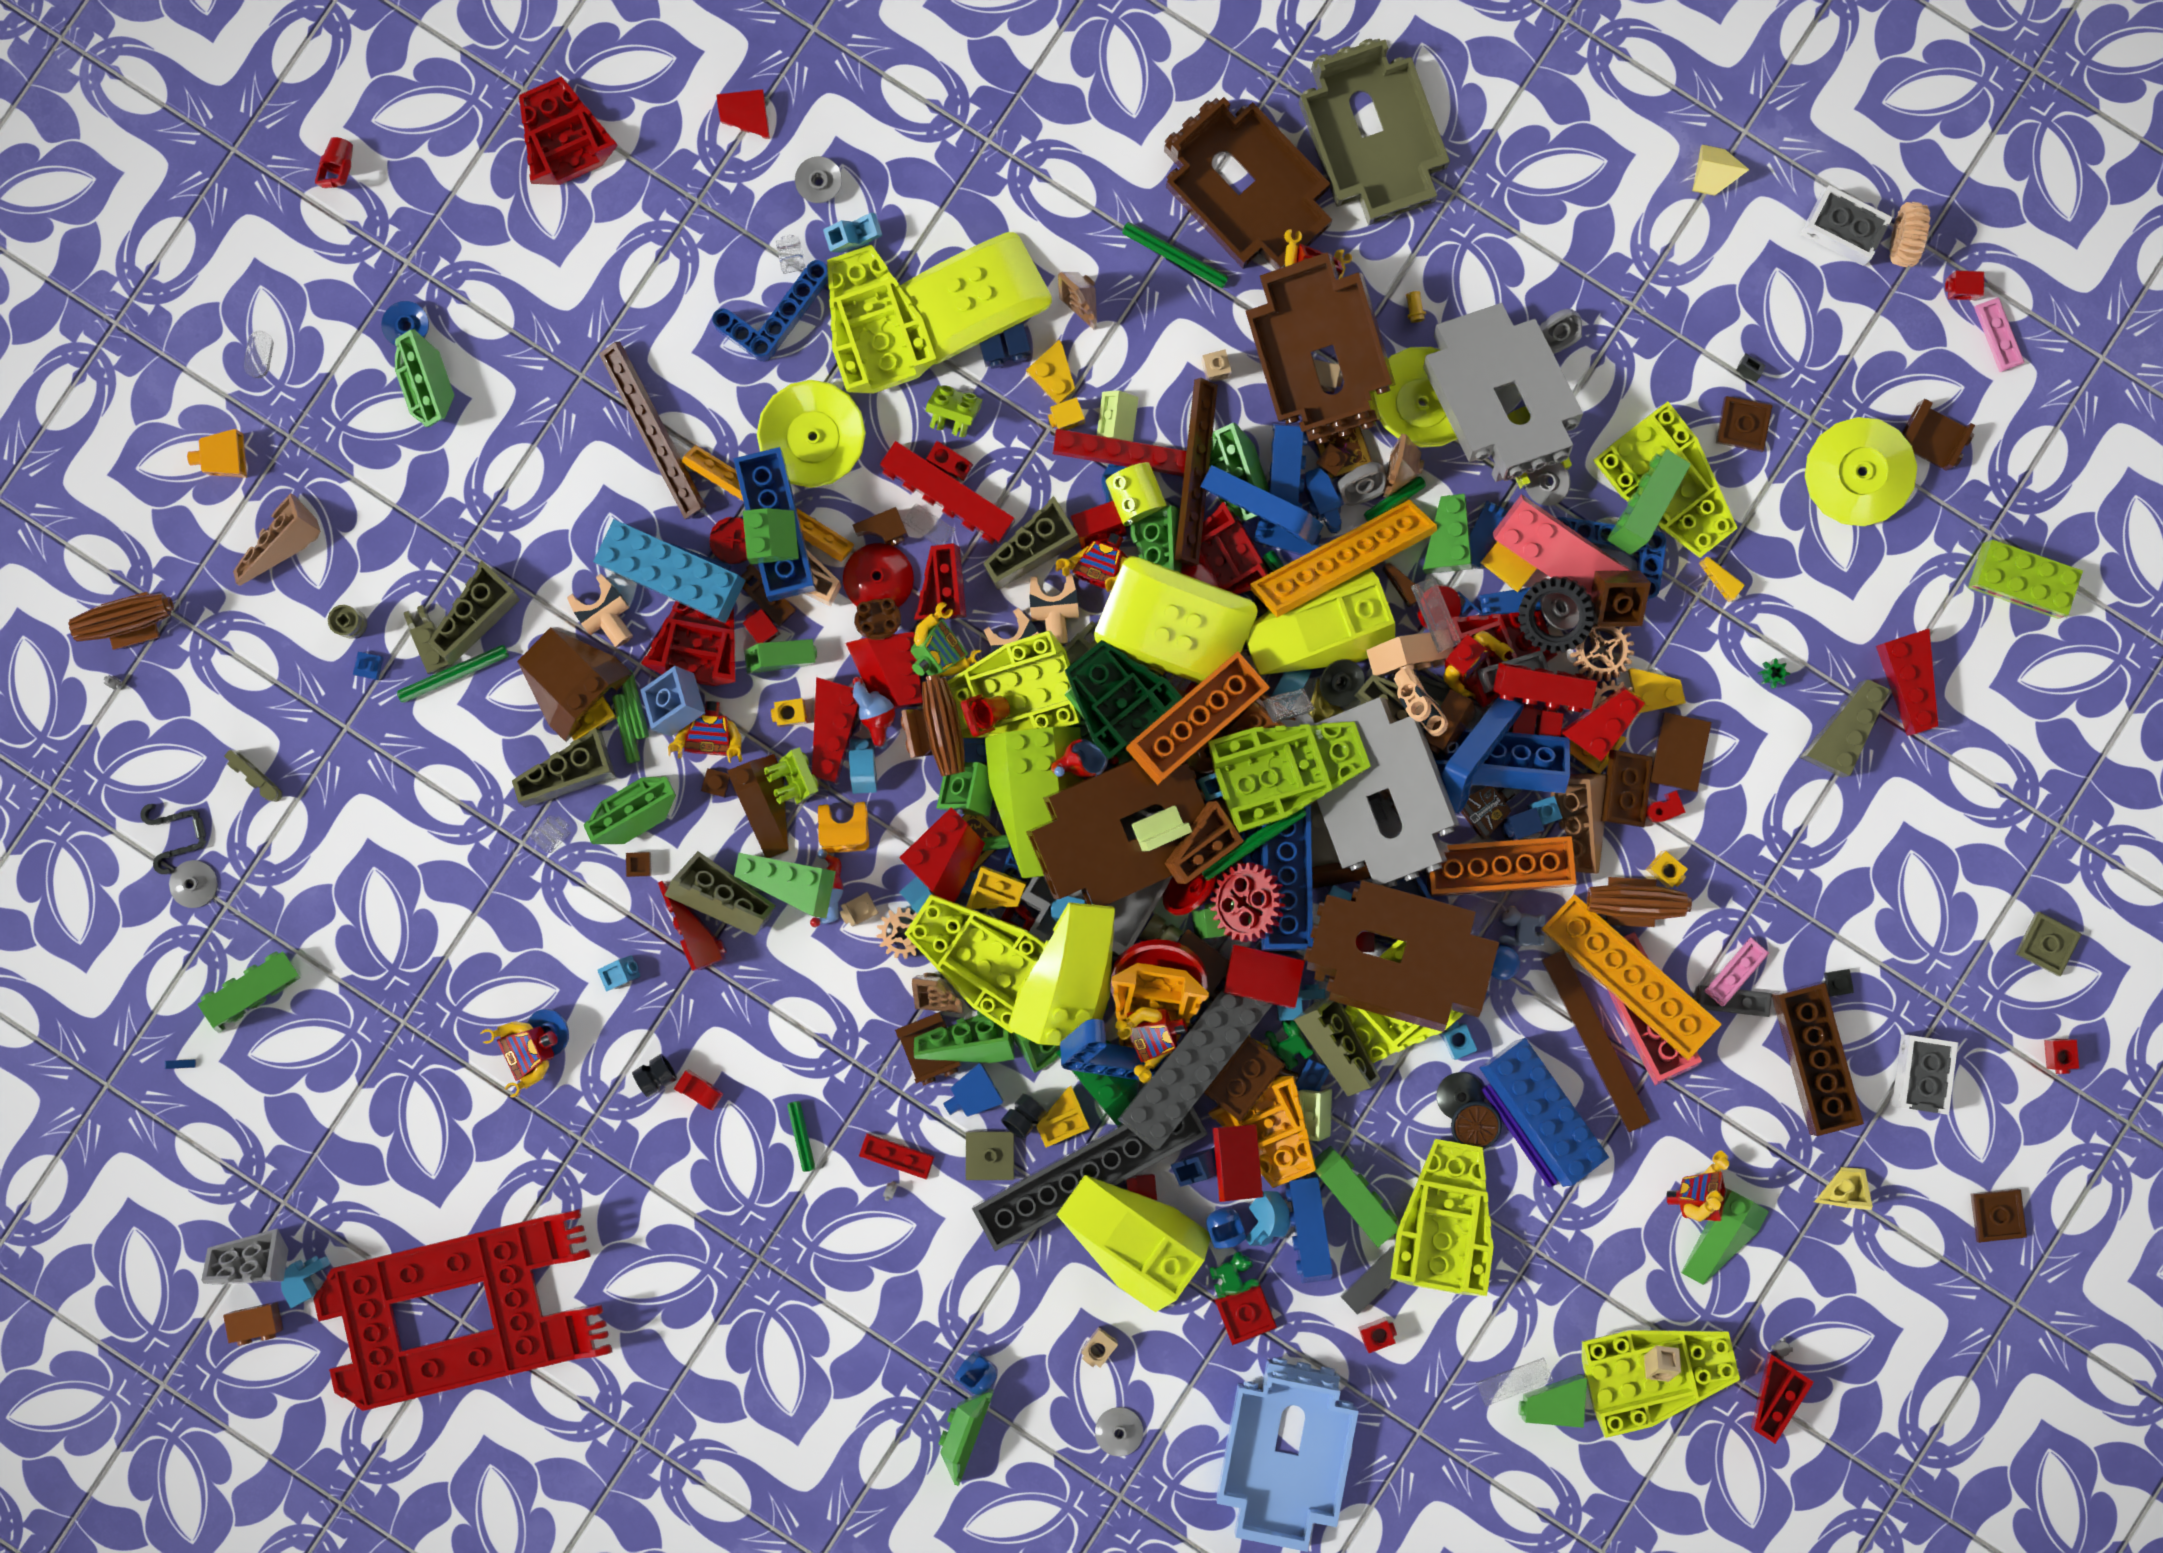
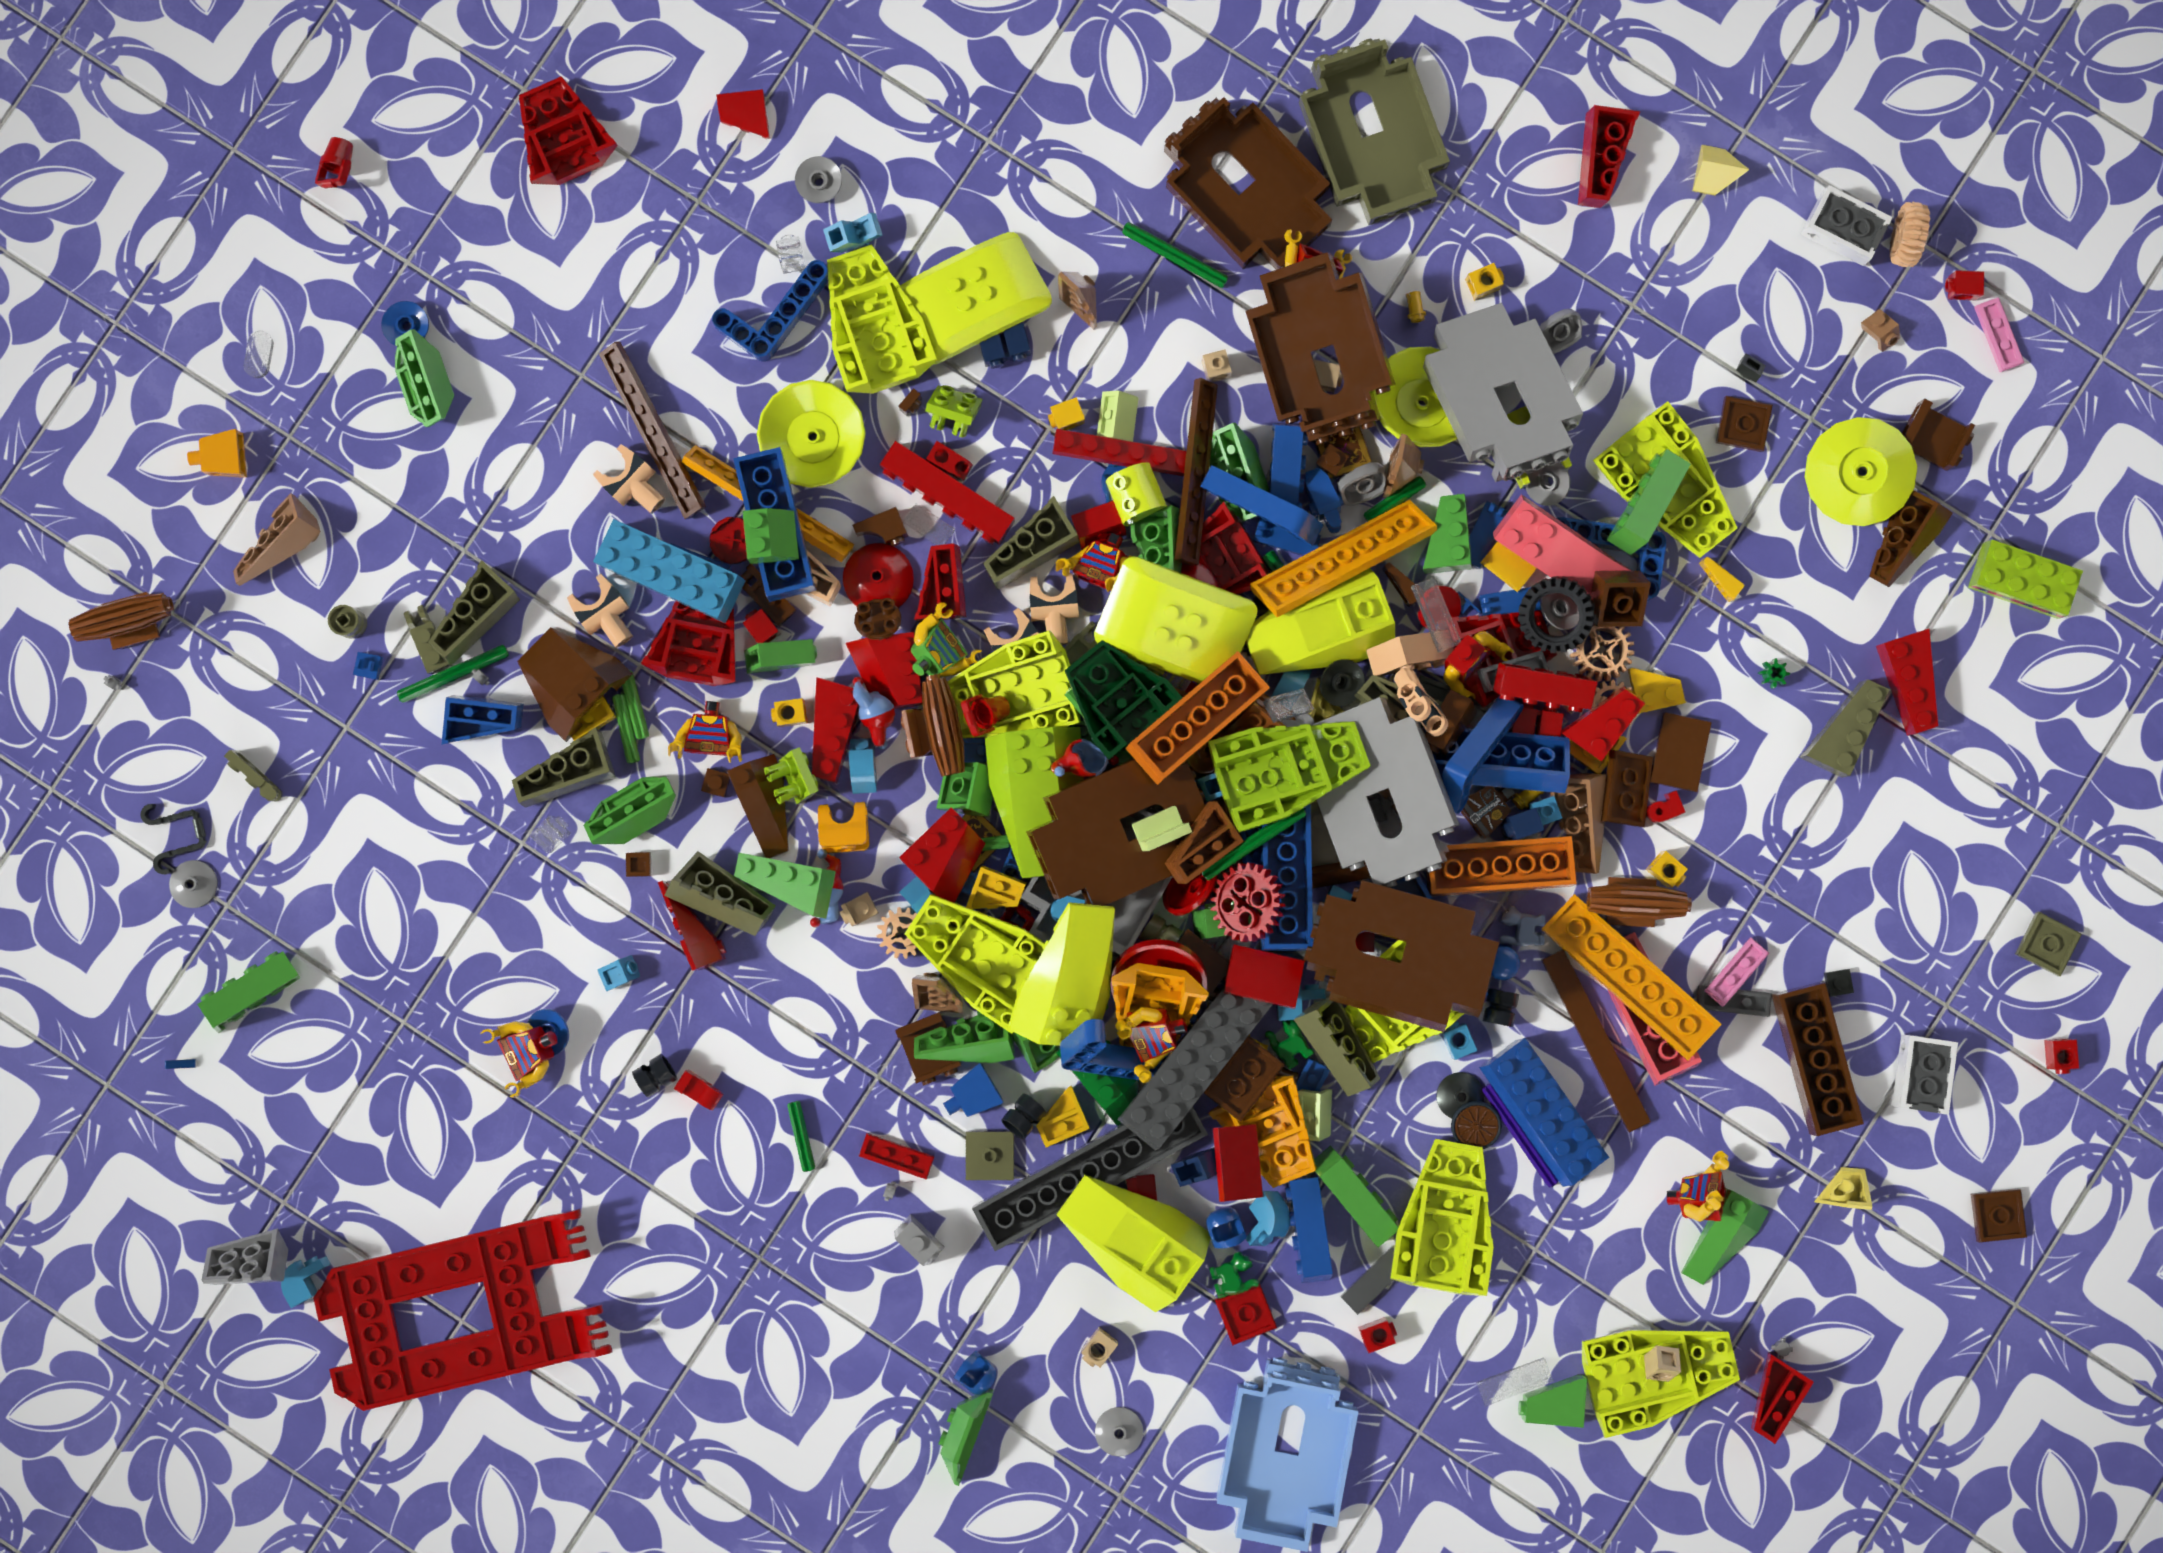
dark orange brick [223,1301,283,1346] -> none
medium blue brick [641,666,705,737] -> none
yellow wing [1026,340,1075,404] -> none
none -> blue wedge [441,695,524,745]
none -> light grey piece [472,669,490,686]
none -> light nougat connector [593,444,665,514]
none -> light grey torso [894,1214,945,1266]
none -> reddish brown plate [898,388,922,416]
none -> yellow brick [1465,263,1505,301]
none -> black wheel [1482,988,1519,1027]
none -> yellow pin [1512,790,1544,810]
none -> red wedge [1578,105,1640,208]
none -> medium nougat bracket [1861,309,1900,352]
none -> reddish brown wedge [1869,490,1953,587]

